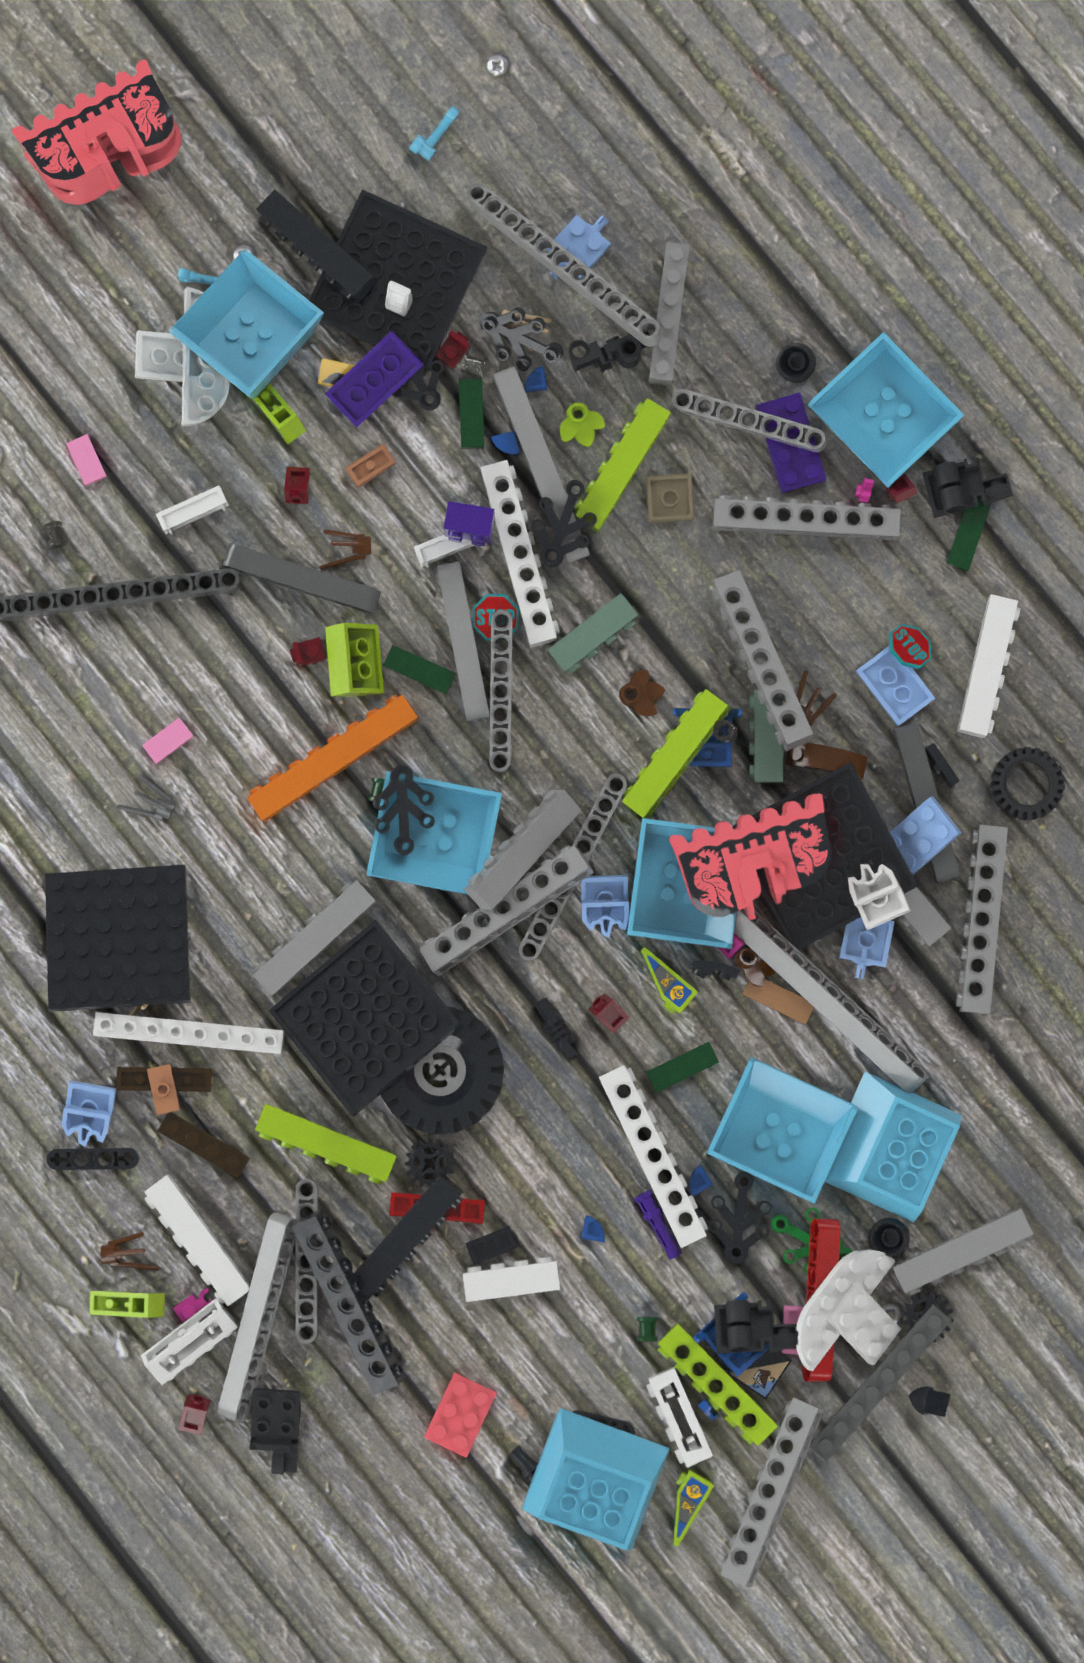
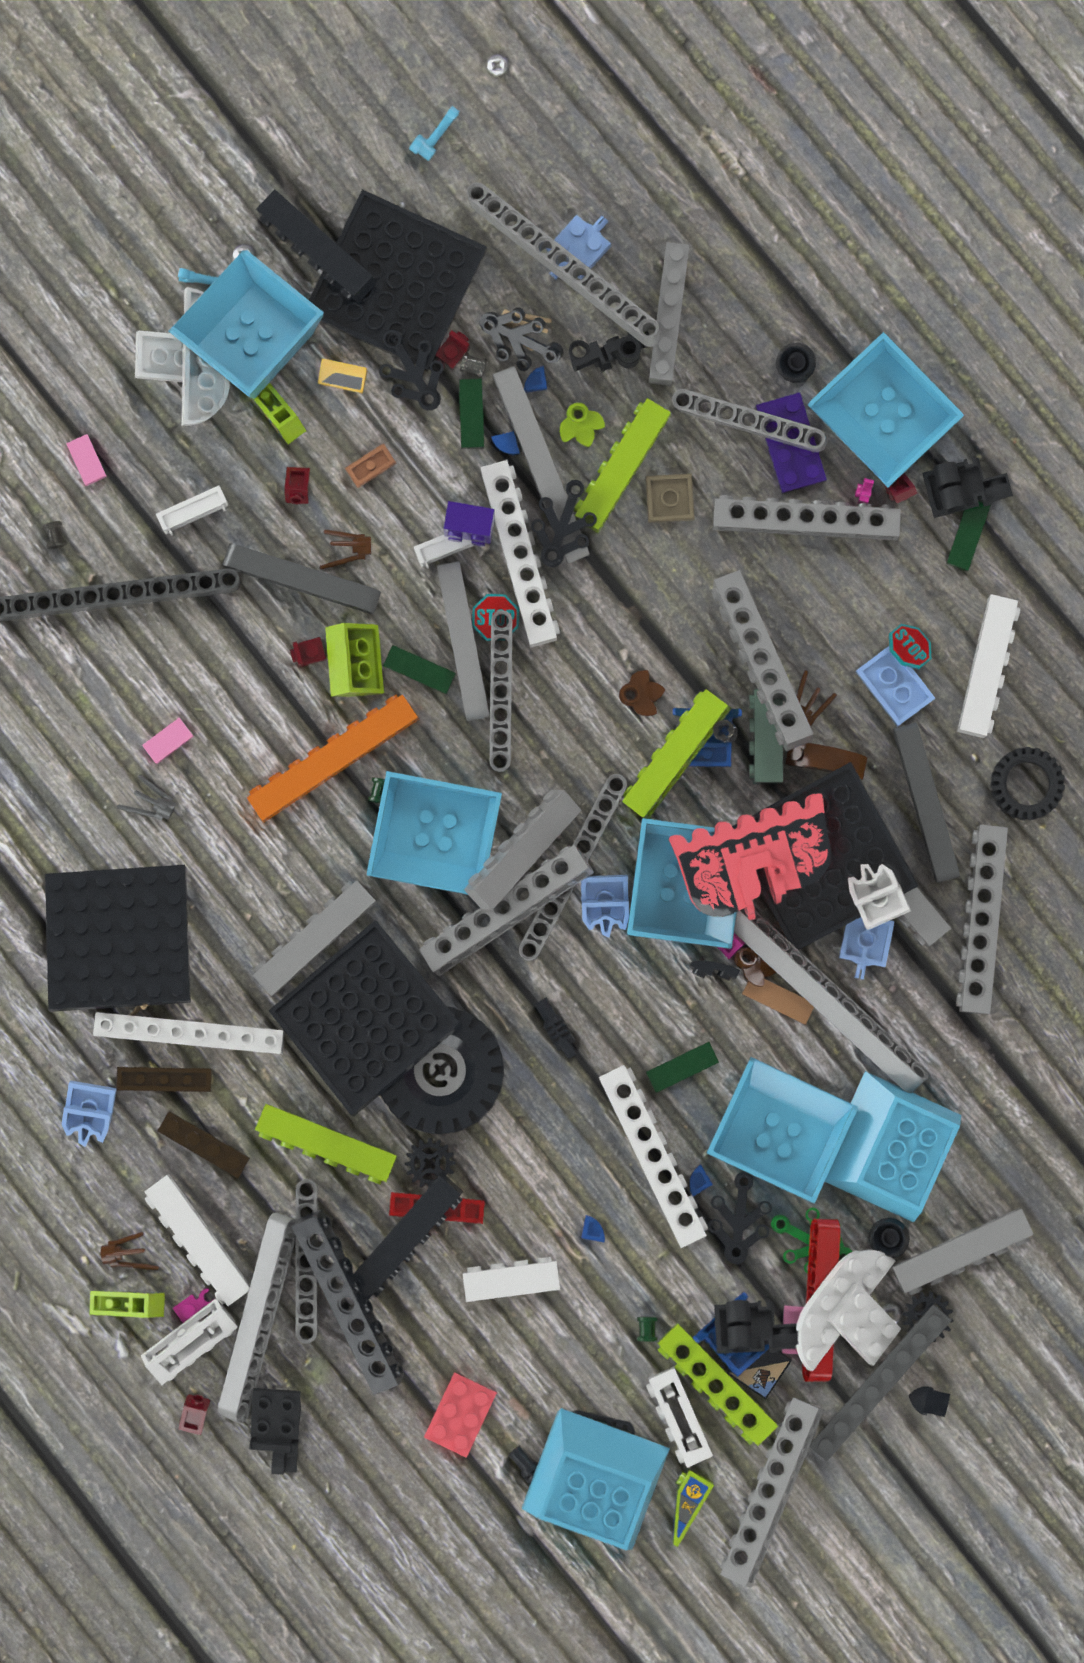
coral animal [11,60,182,205] -> none
black beam [46,1148,140,1170] -> none
nougat plate [147,1064,180,1115] -> none
dark purple plate [325,330,424,428] -> none
black plant [373,765,435,855] -> none
white slope [385,280,413,316] -> none
black plate [465,1226,518,1265] -> none
sand green brick [548,593,638,675] -> none
dark red bracket [589,994,630,1034] -> none
dark purple pin [633,1189,683,1260] -> none
slope [640,947,698,1014] -> none
blue tile [697,1399,719,1422] -> none
light blue plate [890,796,962,875] -> none
black plate [925,743,959,788] -> none

